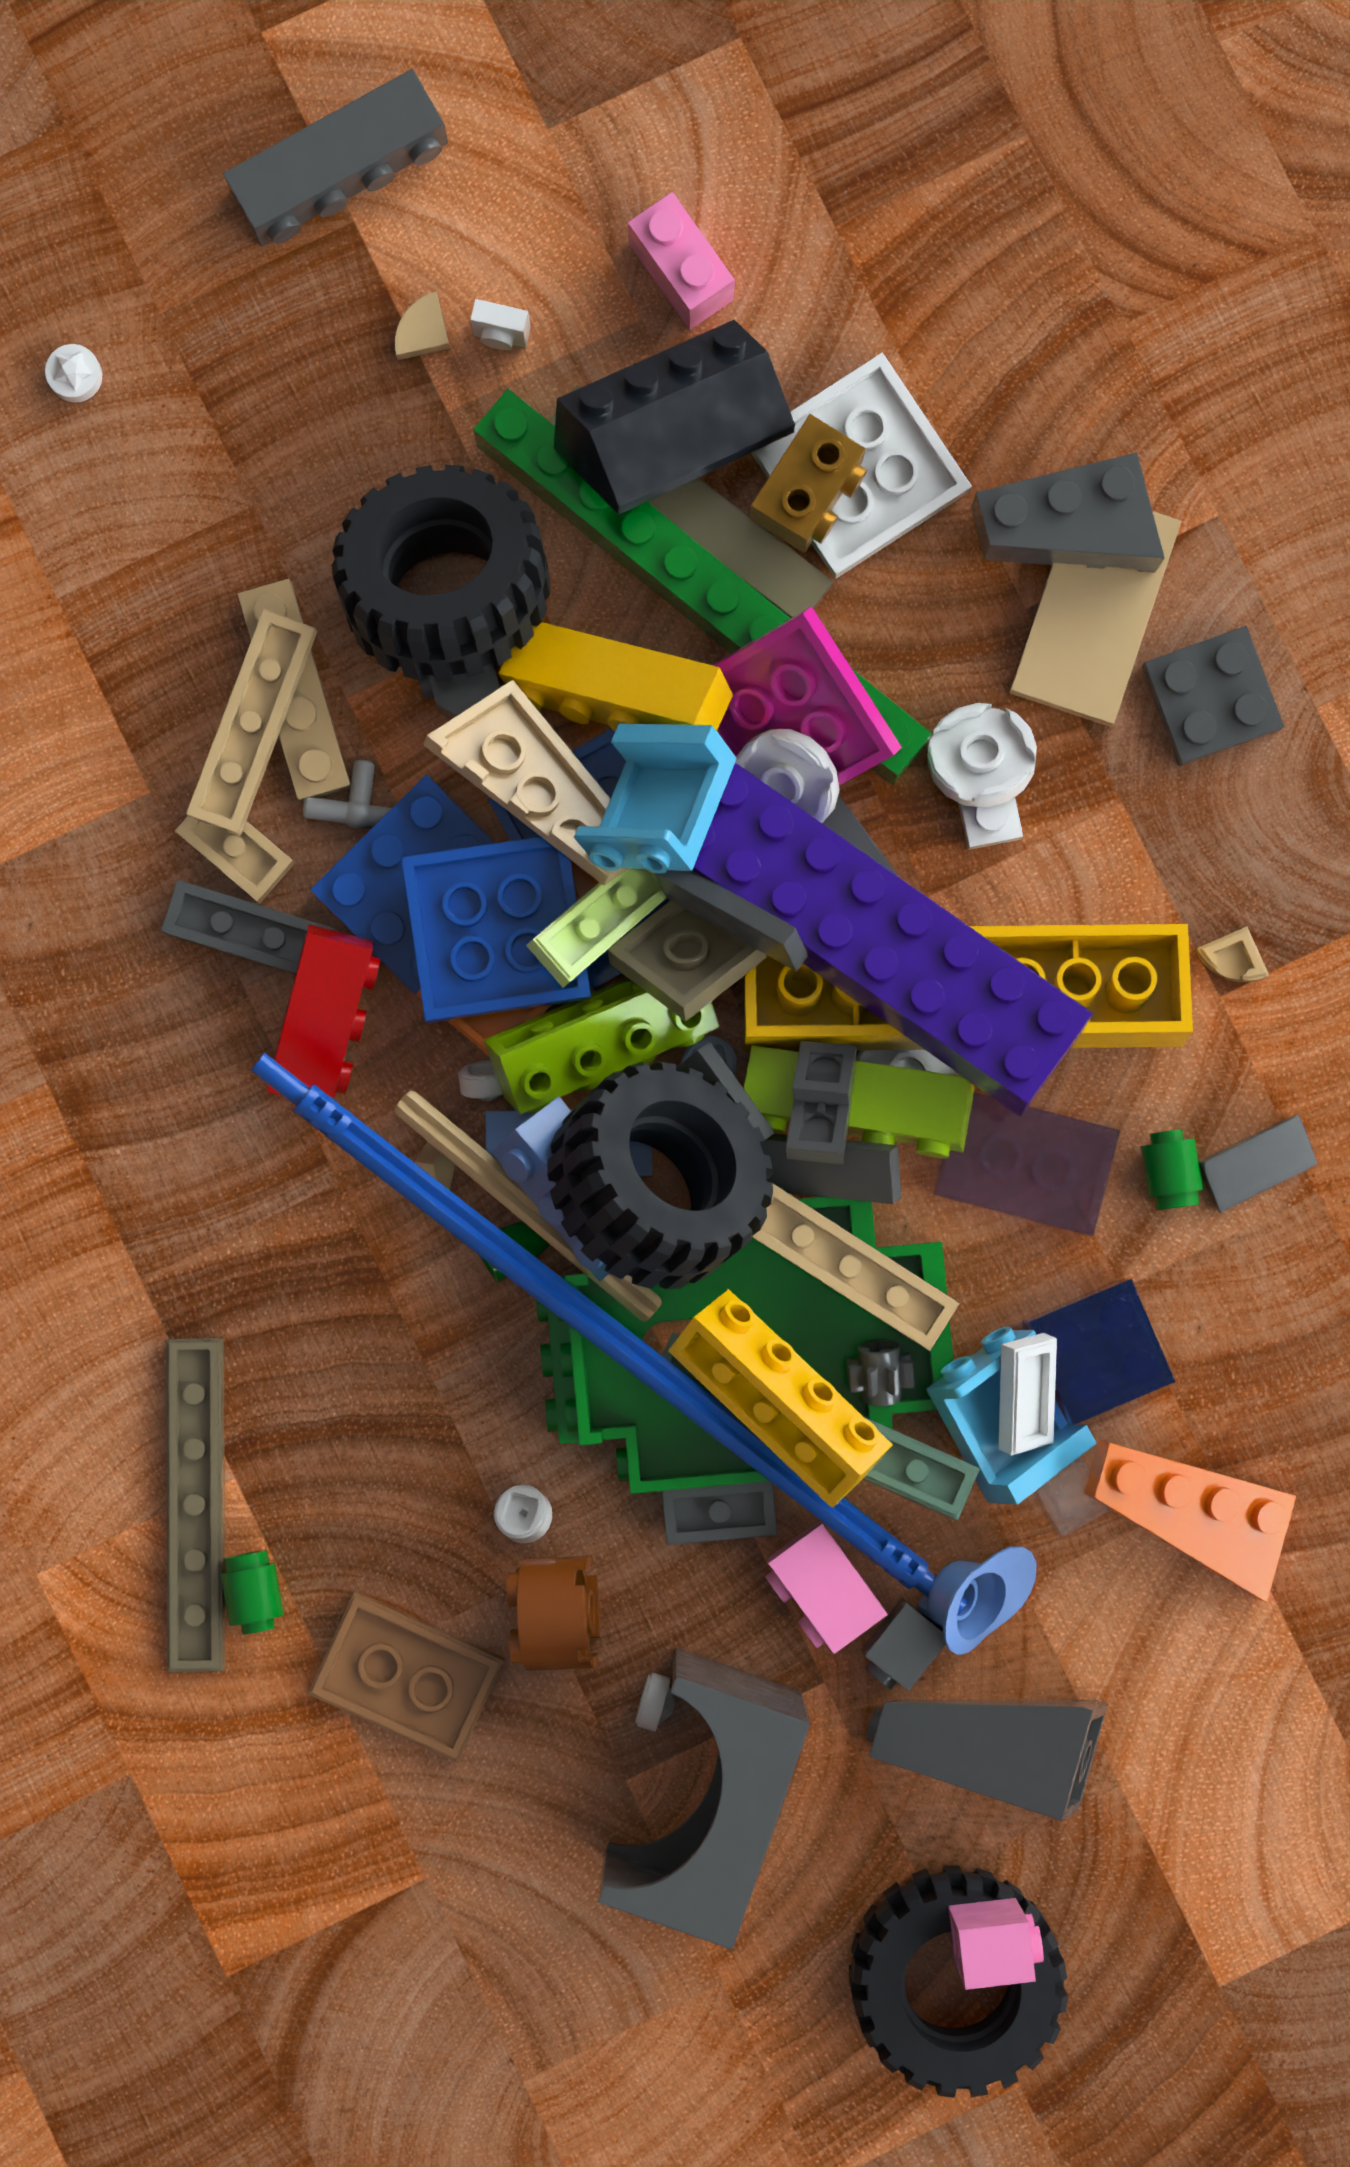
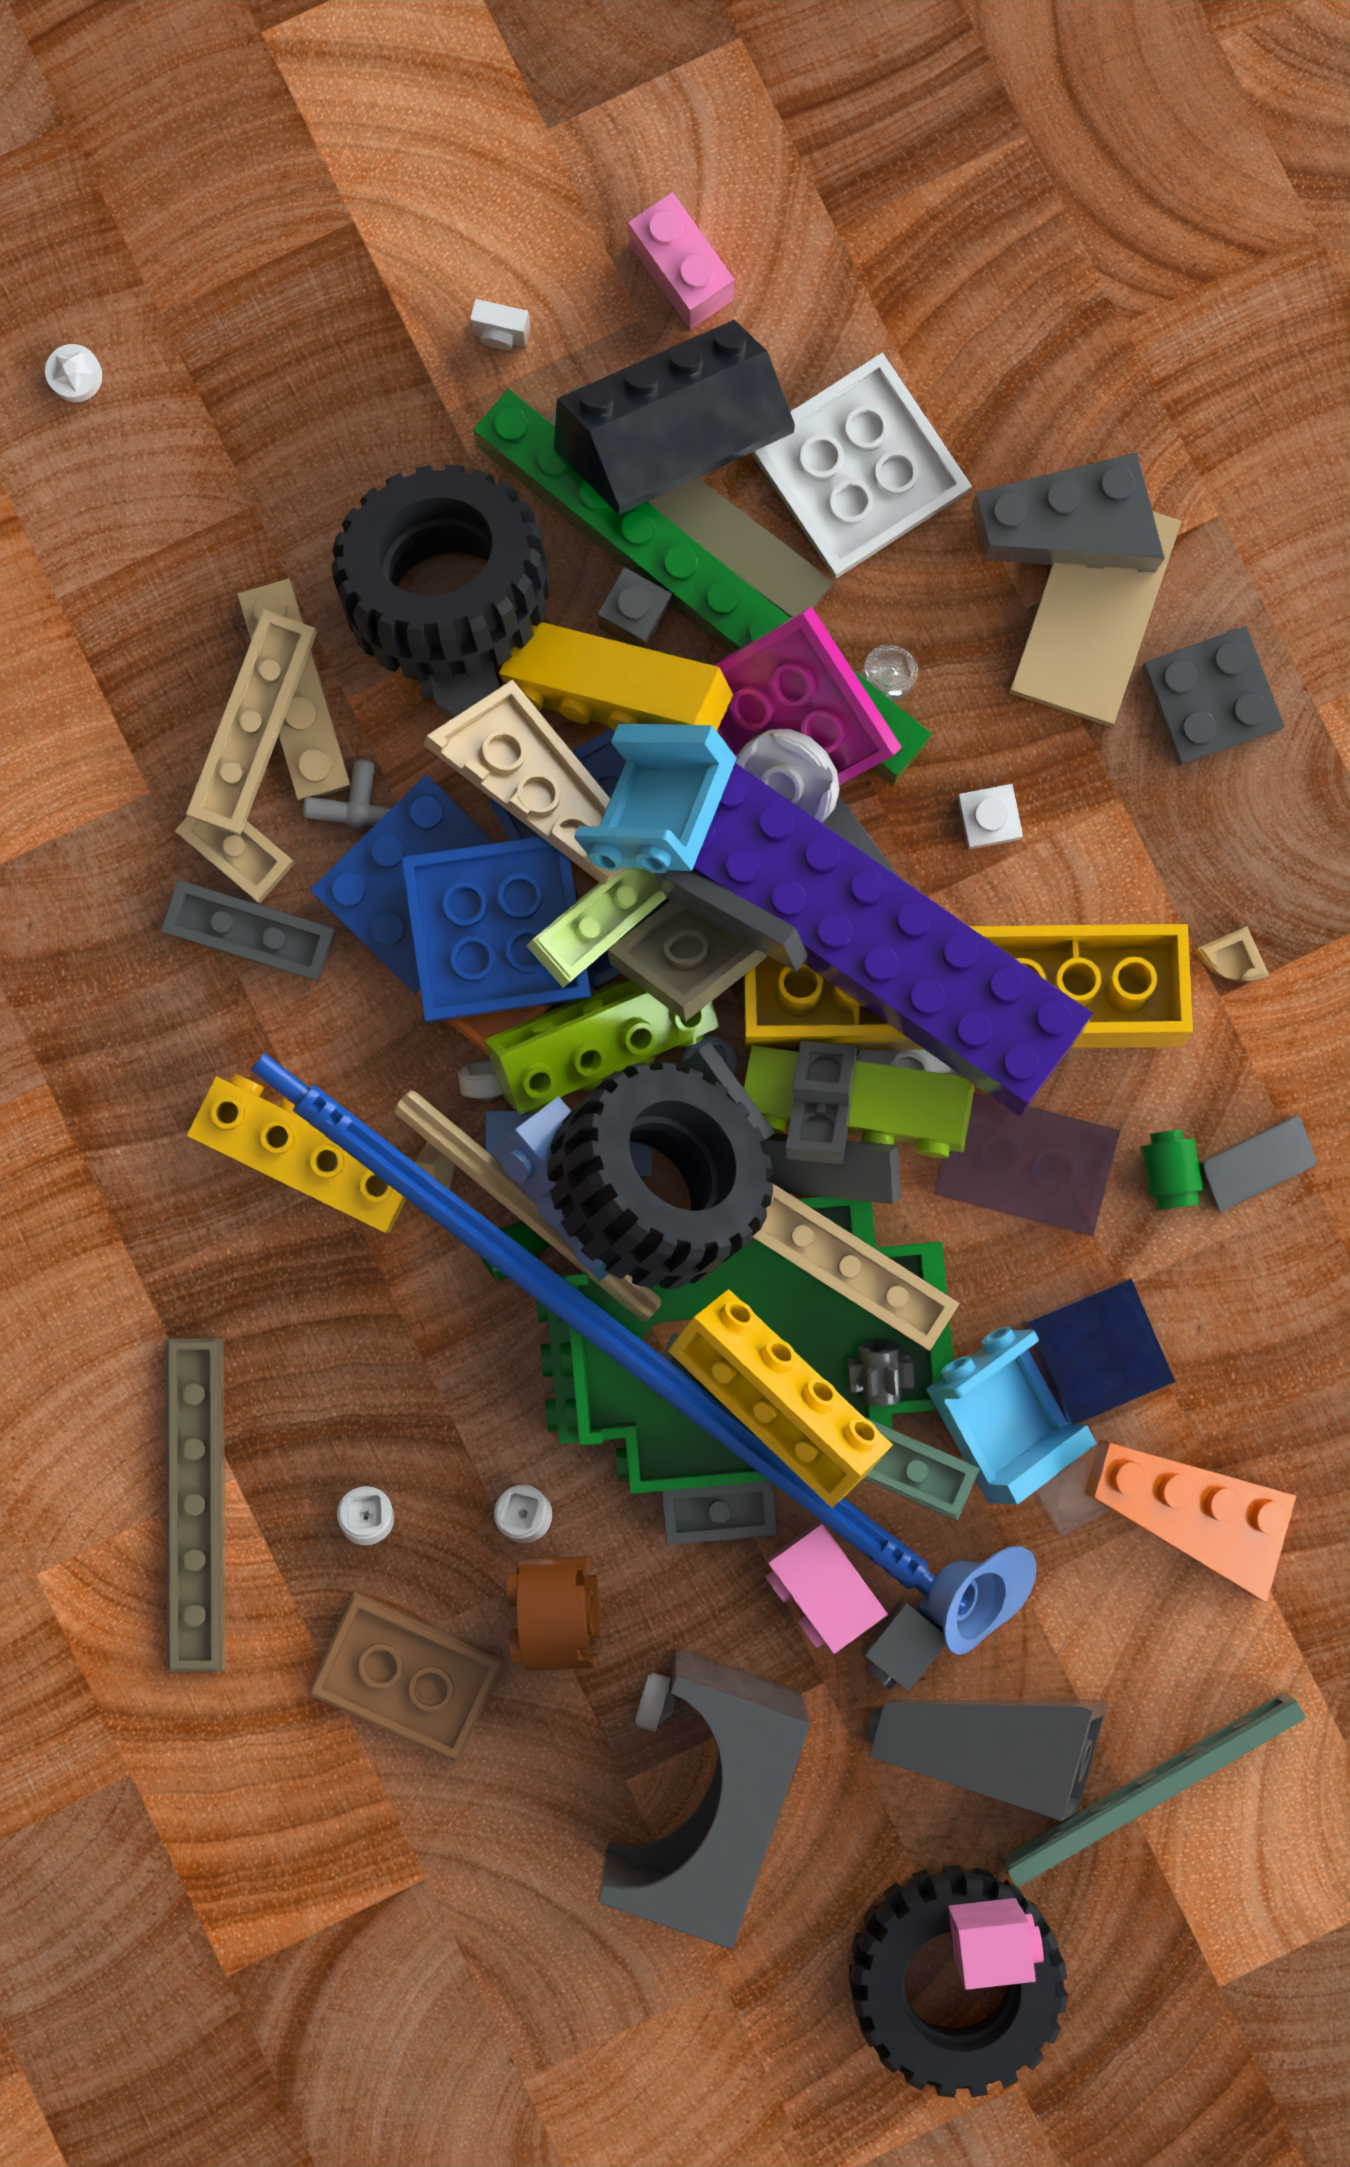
green brick [220,1550,284,1635] -> none
dark grey brick [223,68,448,246] -> none
red brick [266,924,381,1099] -> none
tan tile [395,292,450,360] -> none
pearl gold brick [749,414,868,553] -> none
white tile [927,703,1037,808] -> none
white tile [998,1333,1057,1456] -> none
none -> yellow brick [187,1073,412,1233]
none -> white tile [337,1486,394,1545]
none -> dark grey brick [597,567,672,649]
none -> clear tile [861,645,919,701]
none -> sand green tile [1002,1693,1307,1888]

